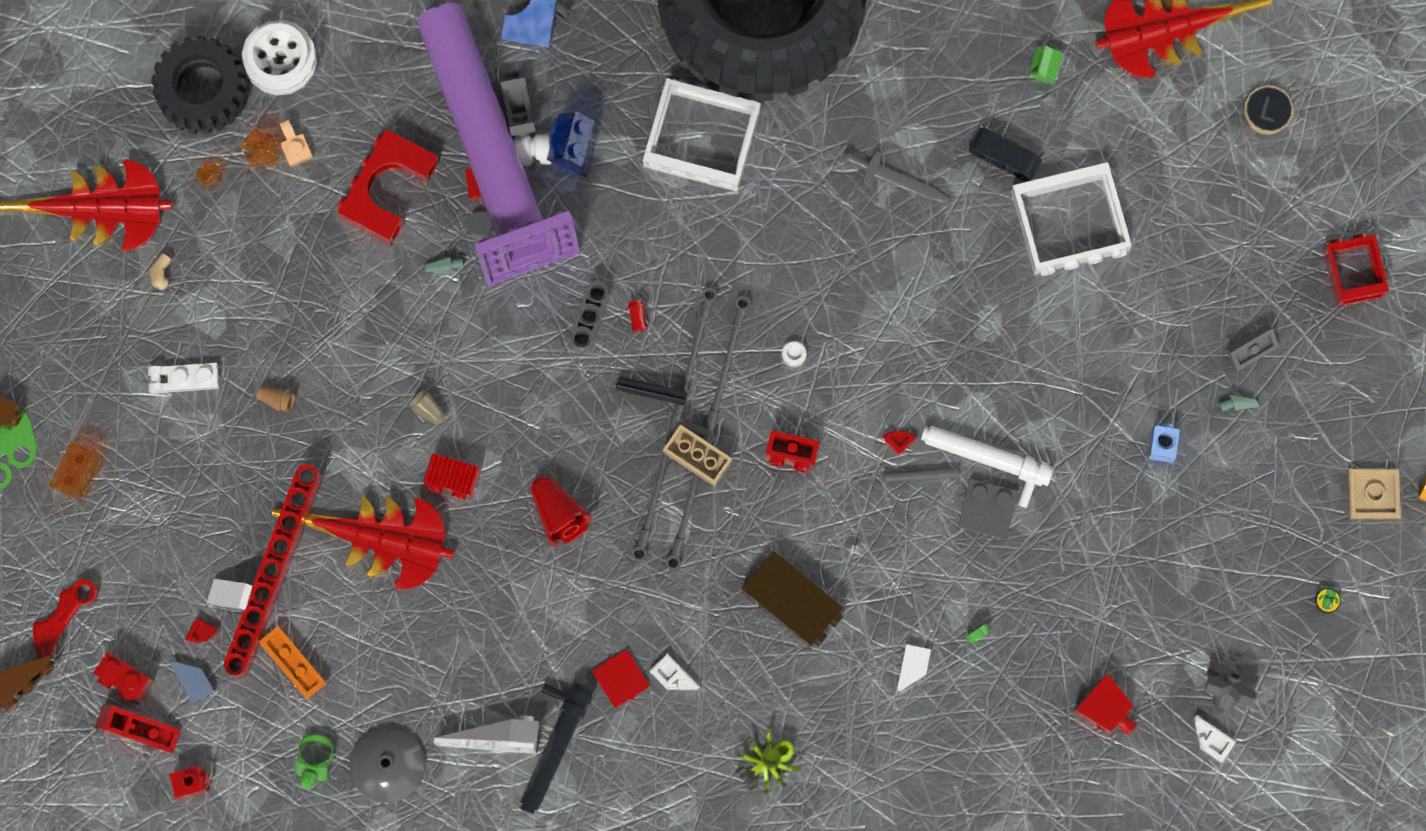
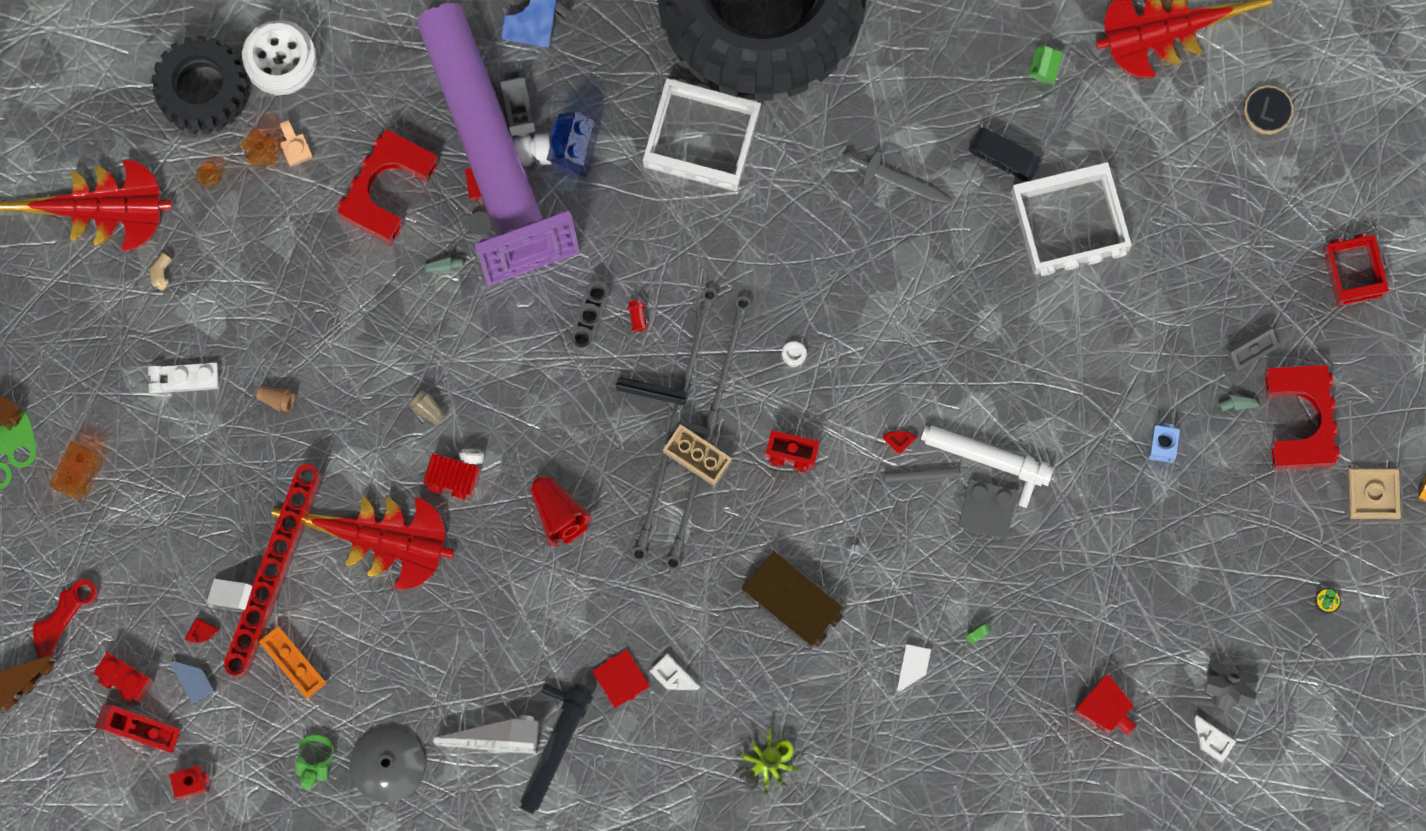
none -> white tile [459,449,484,464]
none -> red arch [1264,365,1340,471]

